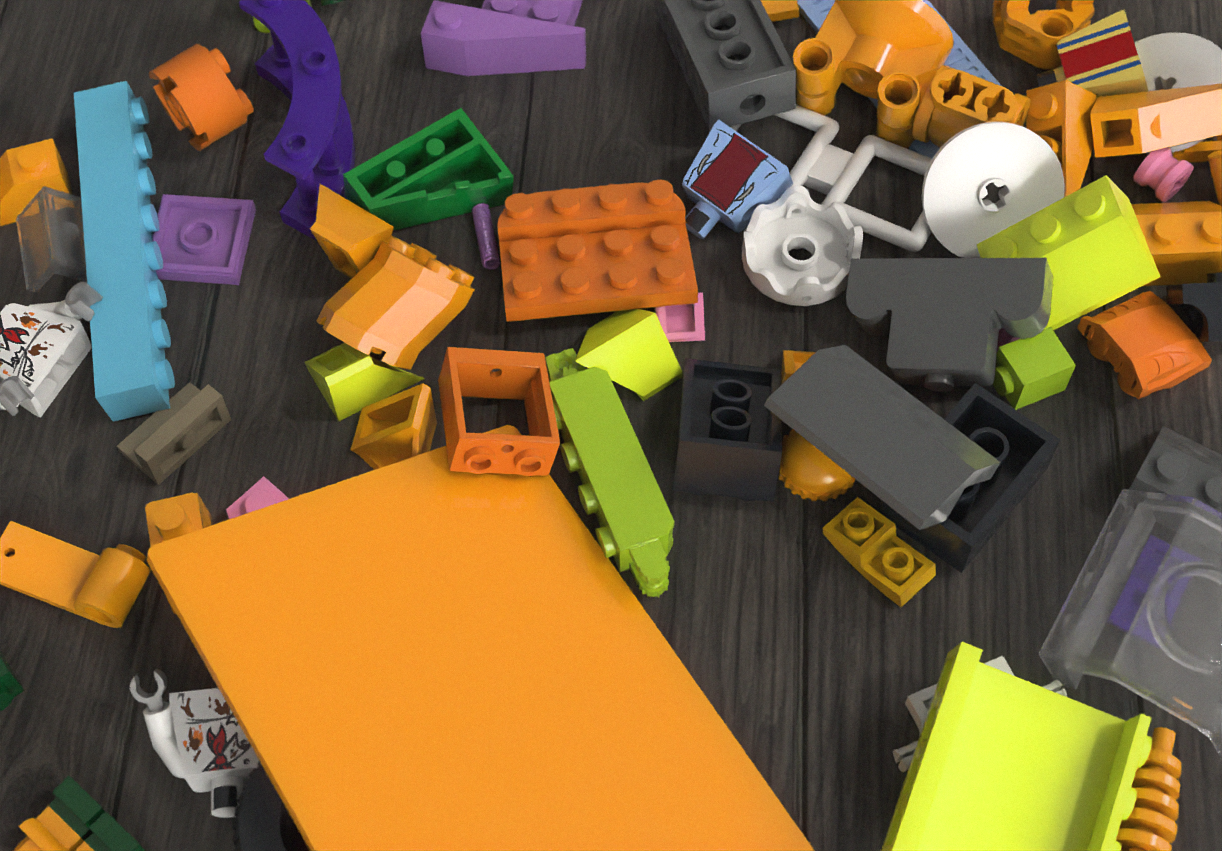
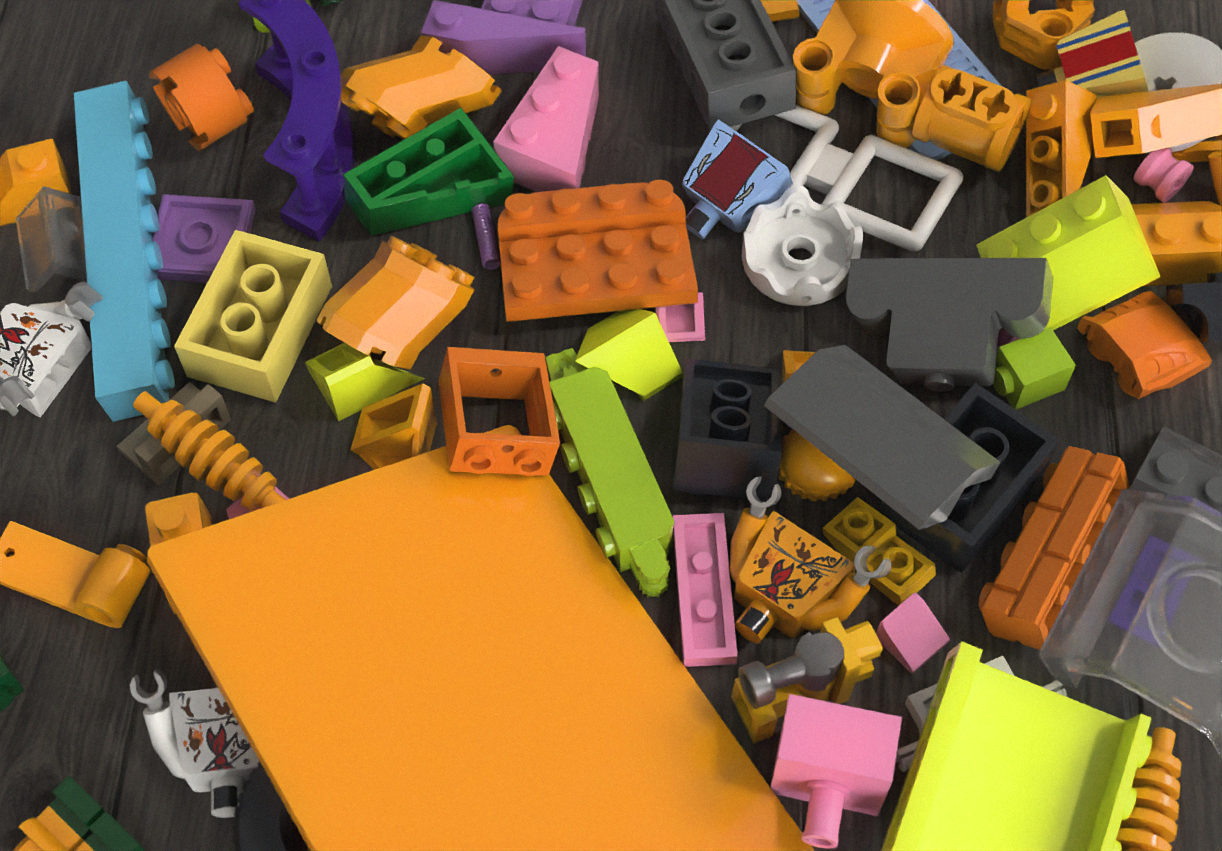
light orange slope [310,184,394,278] -> none
white piece [922,122,1065,258] -> none
none -> light orange piece [133,391,286,512]
none -> light yellow brick [174,230,332,403]
none -> light orange brick [341,35,502,140]
none -> bright pink wedge [493,46,599,192]
none -> bright pink plate [673,513,738,667]
none -> light orange torso [729,477,891,644]
none -> hips [731,617,883,743]
none -> bright pink brick [770,694,902,848]
none -> bright pink slope [876,592,950,674]
none -> orange brick [979,446,1130,651]

